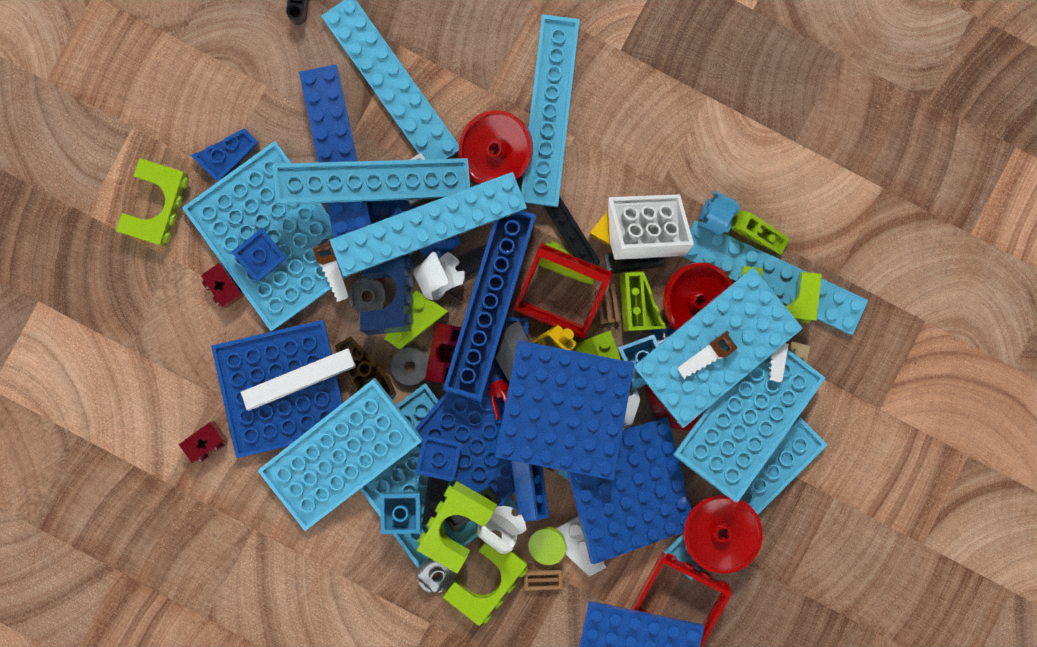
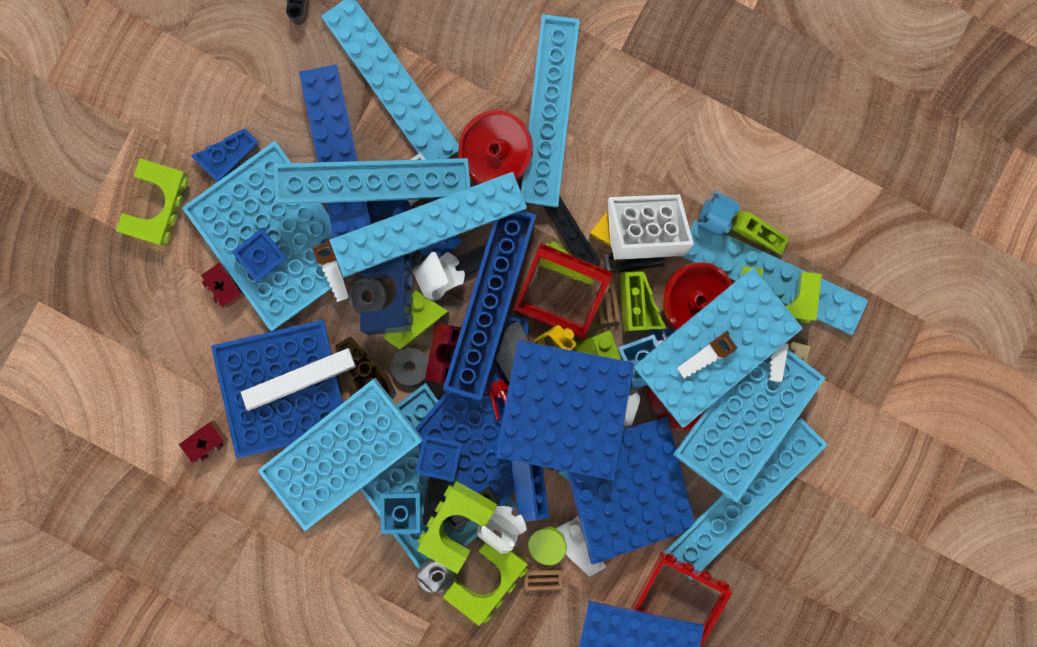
red dish [683,494,763,574] -> none

